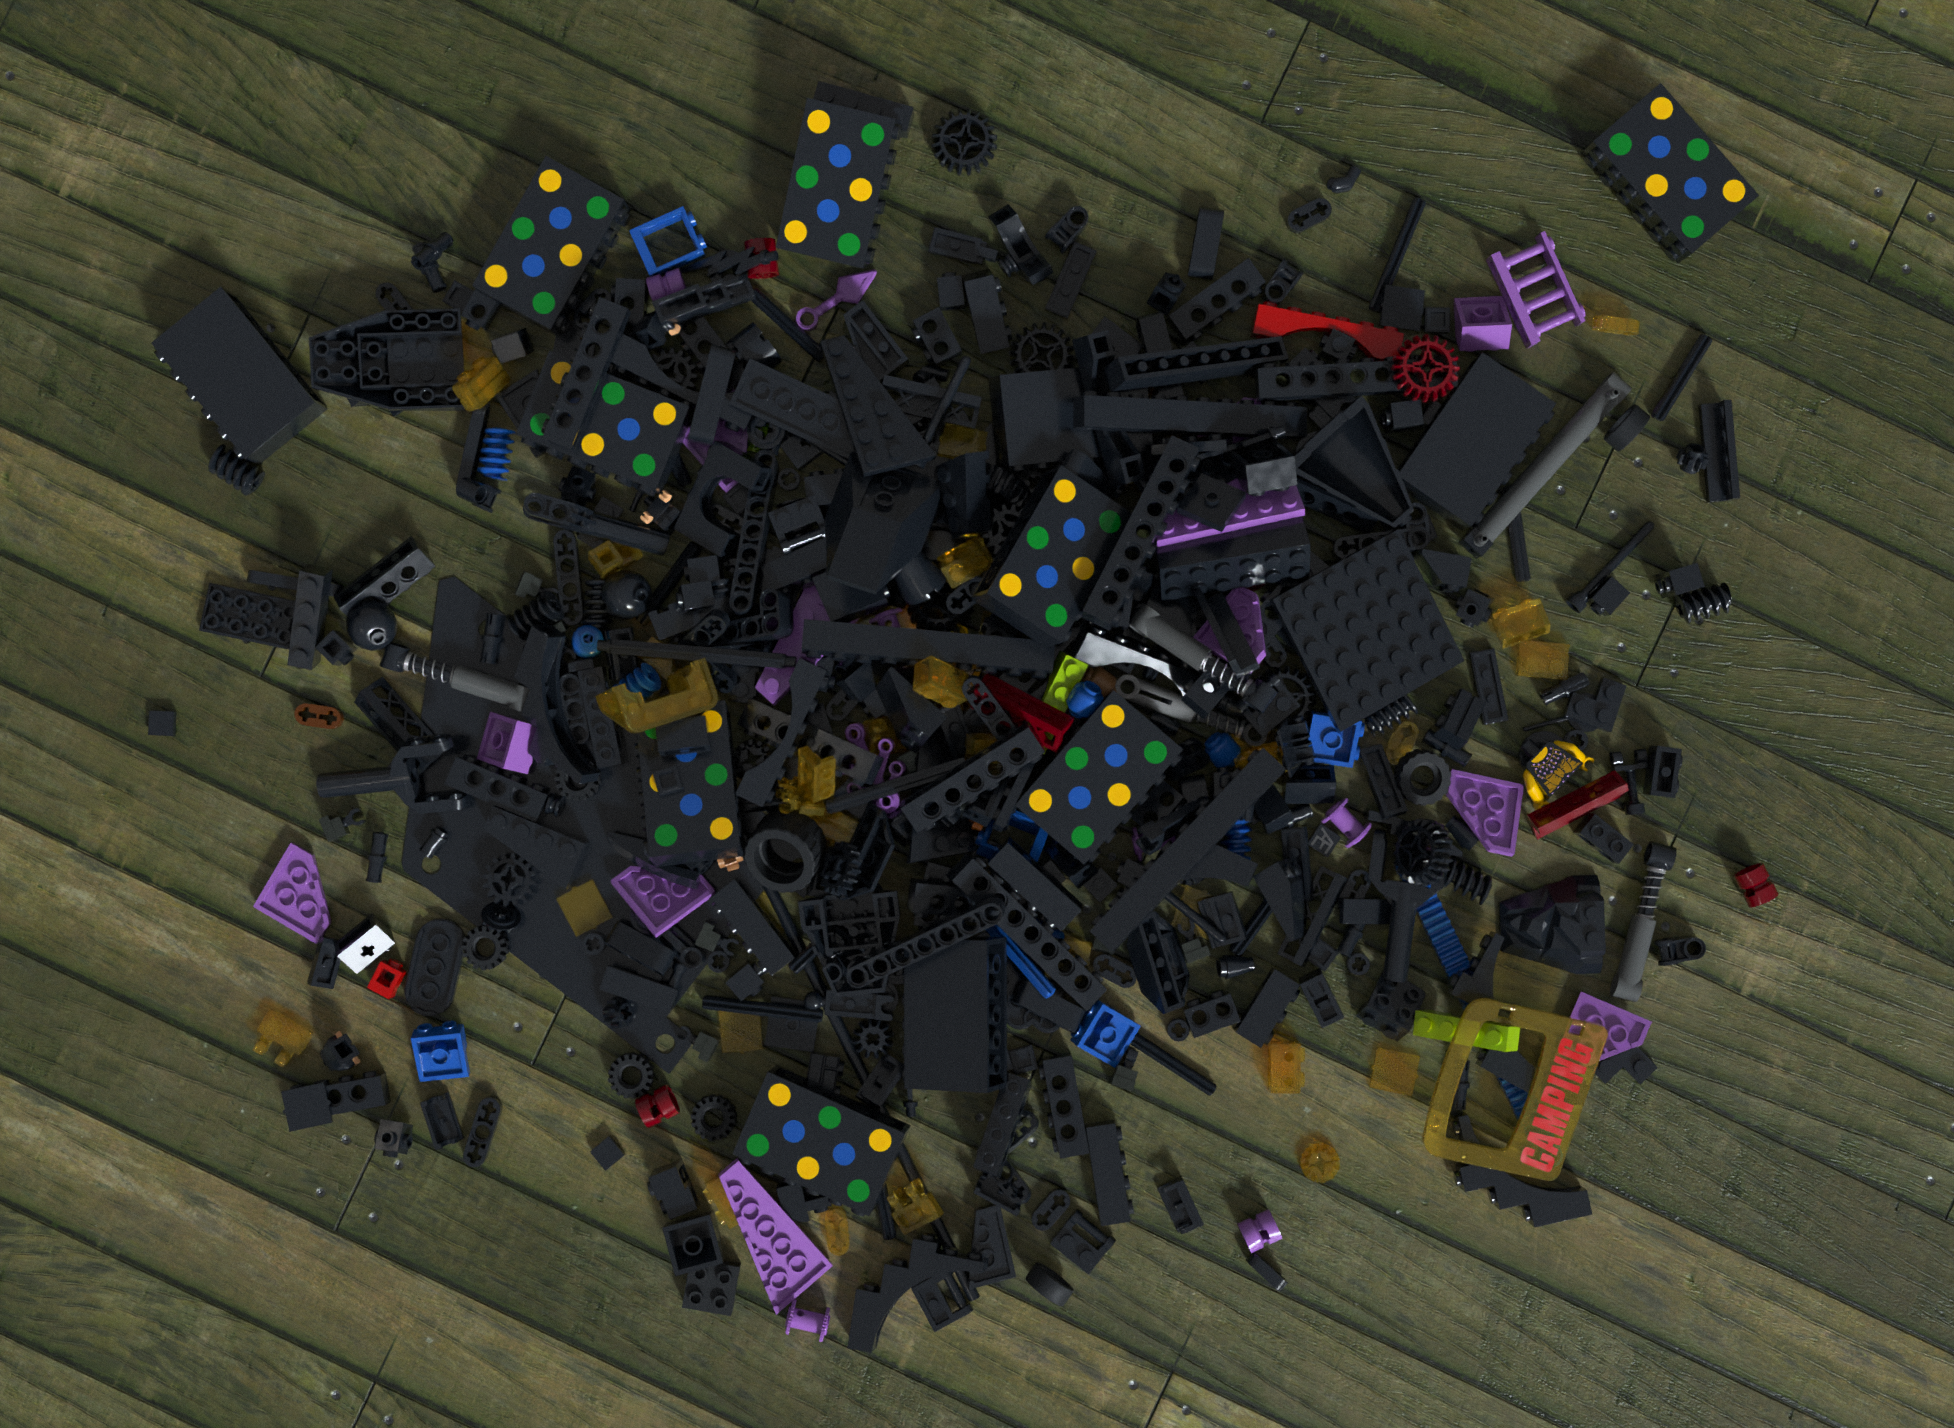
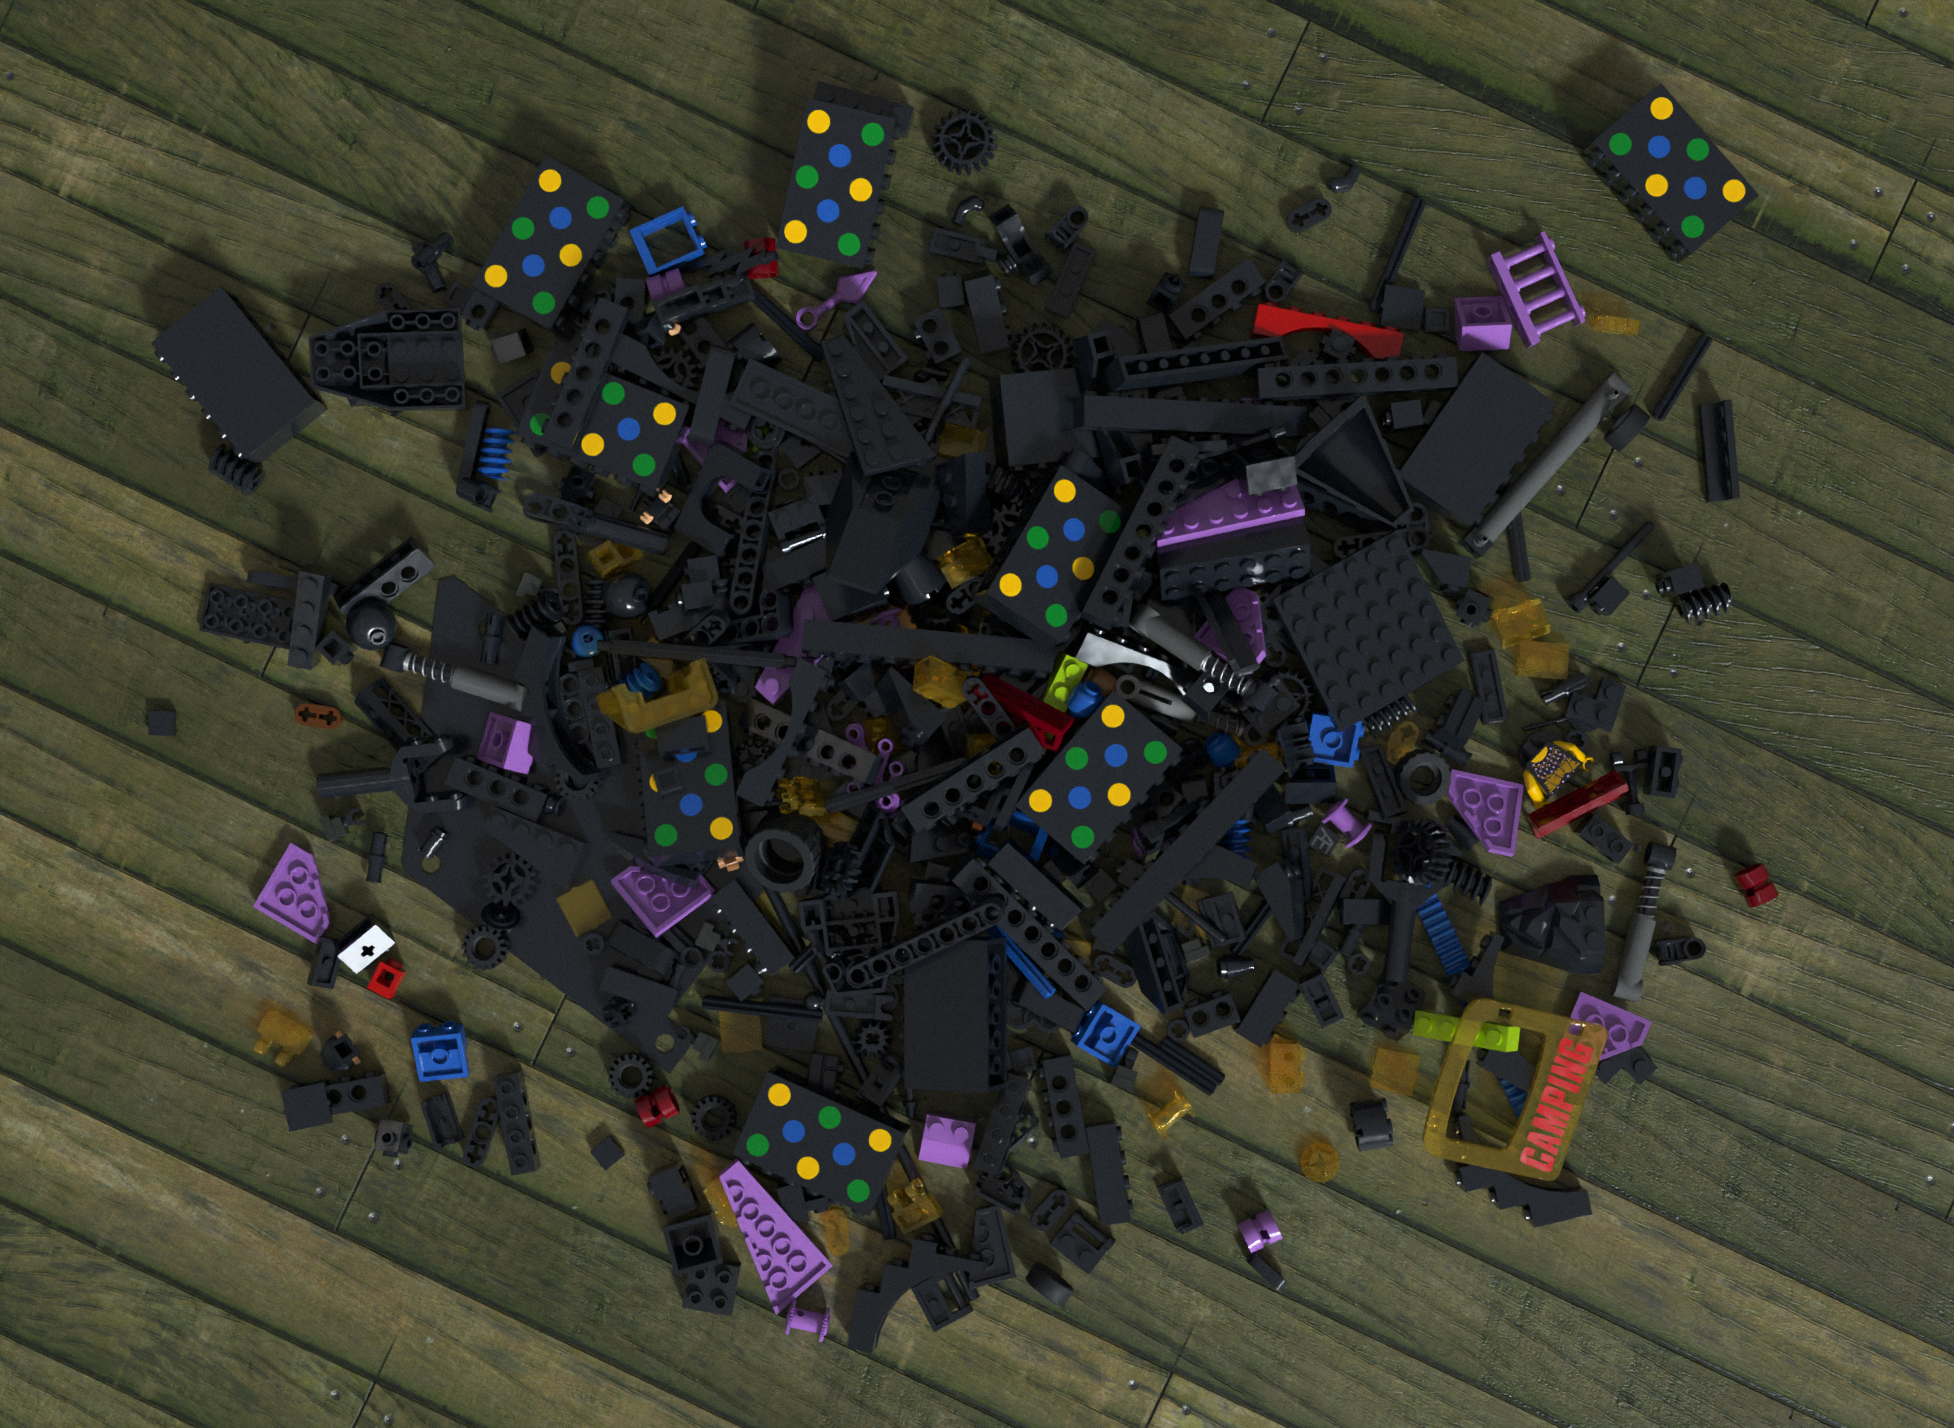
black tile [404,918,465,1016] -> none
clear yellow brick [452,356,510,411] -> none
clear yellow bracket [798,746,836,803] -> none
black plate [1177,473,1246,532] -> none
dark red gear [1391,334,1460,402] -> none
black gear [1676,443,1709,474] -> none
none -> black brick [493,1069,541,1176]
none -> medium lavender slope [918,1111,976,1169]
none -> black arm [951,195,985,226]
none -> clear yellow hose [1145,1089,1196,1139]
none -> black axle [1160,1036,1225,1086]
none -> black brick [1350,1097,1393,1152]

